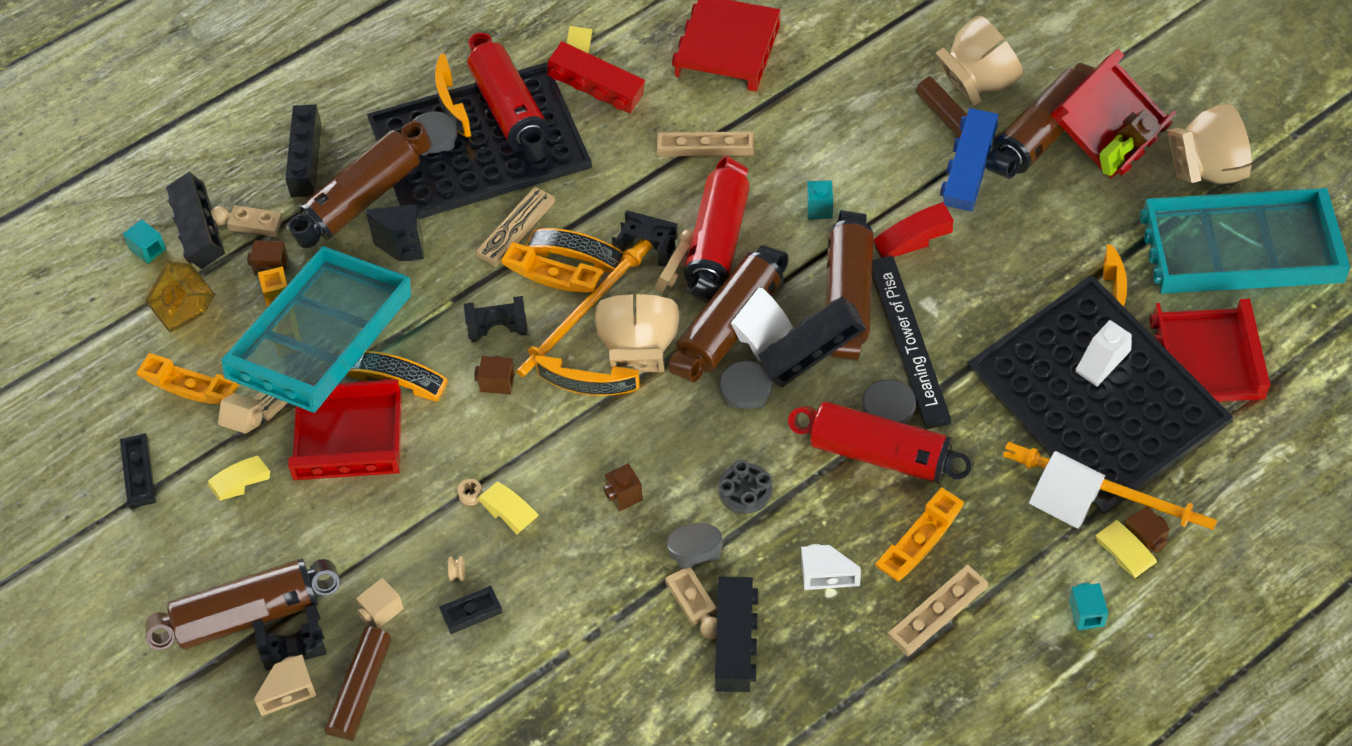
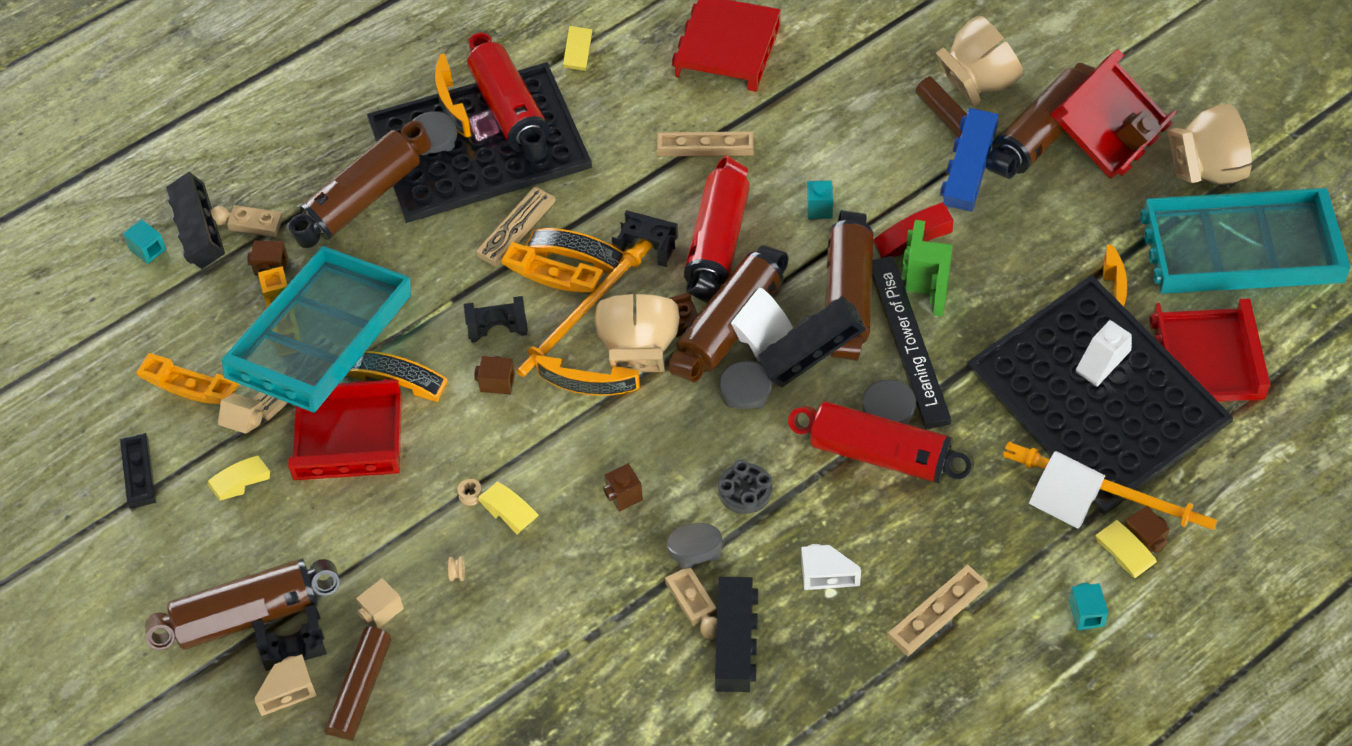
clear yellow slope [145,261,216,332] -> none
black brick [285,104,322,197] -> none
black slope [366,205,424,261] -> none
black plate [439,585,503,635] -> none
red brick [547,41,645,114] -> none
tan plate [654,230,694,294] -> none
light orange slope [875,487,964,582] -> none
lime plate [1100,134,1134,176] -> none
none -> clear pink slope [468,109,499,141]
none -> reddish brown brick [669,292,698,338]
none -> bright green bracket [902,220,953,316]

